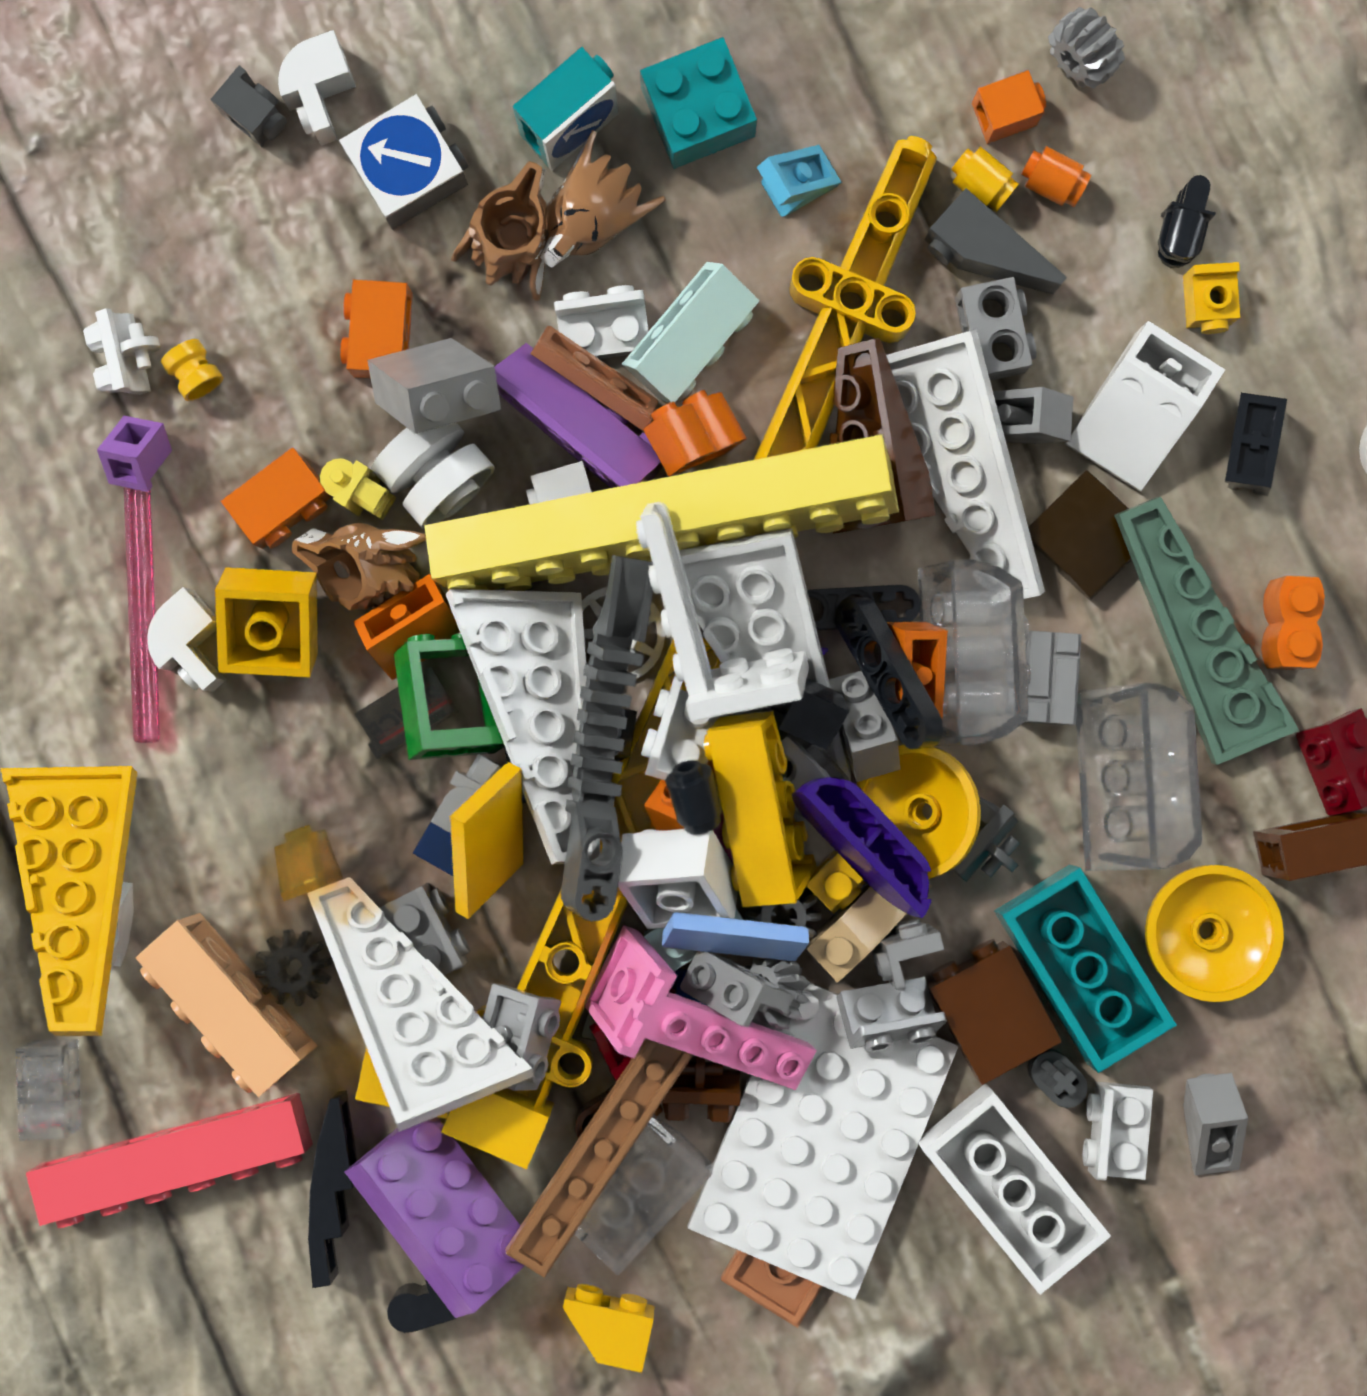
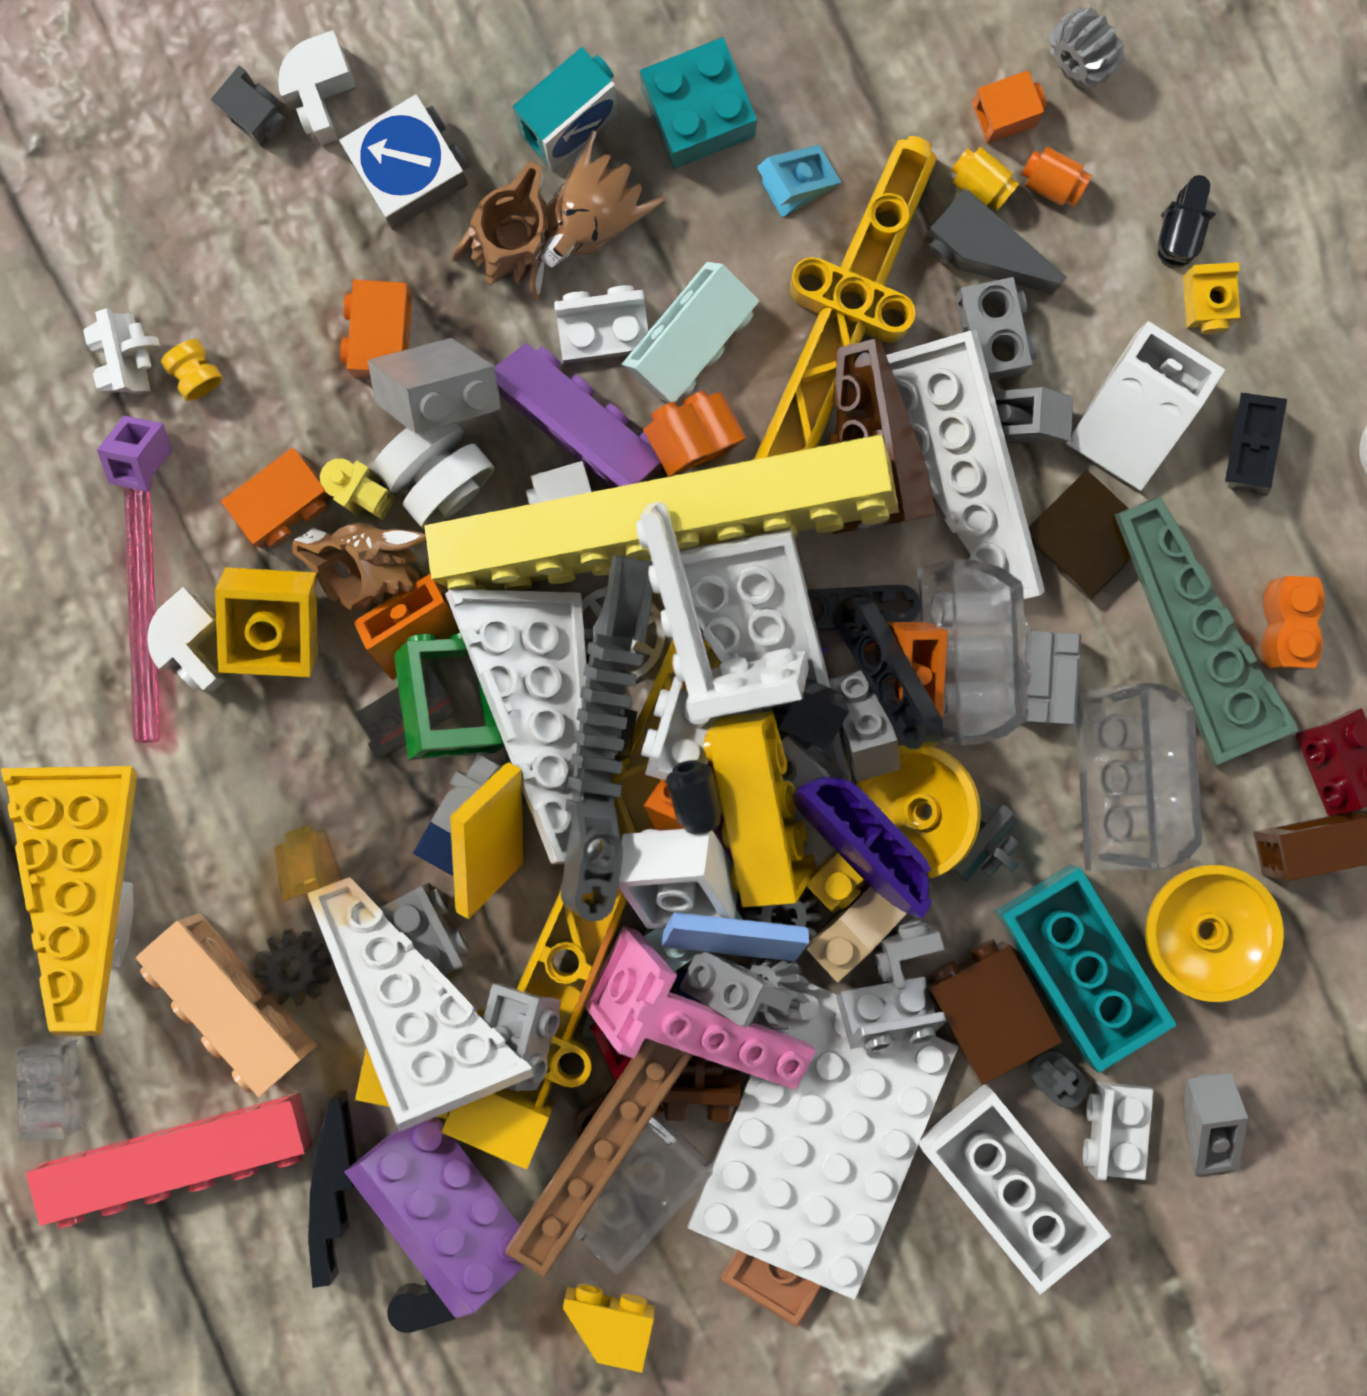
nougat tile [530,326,659,431] -> none

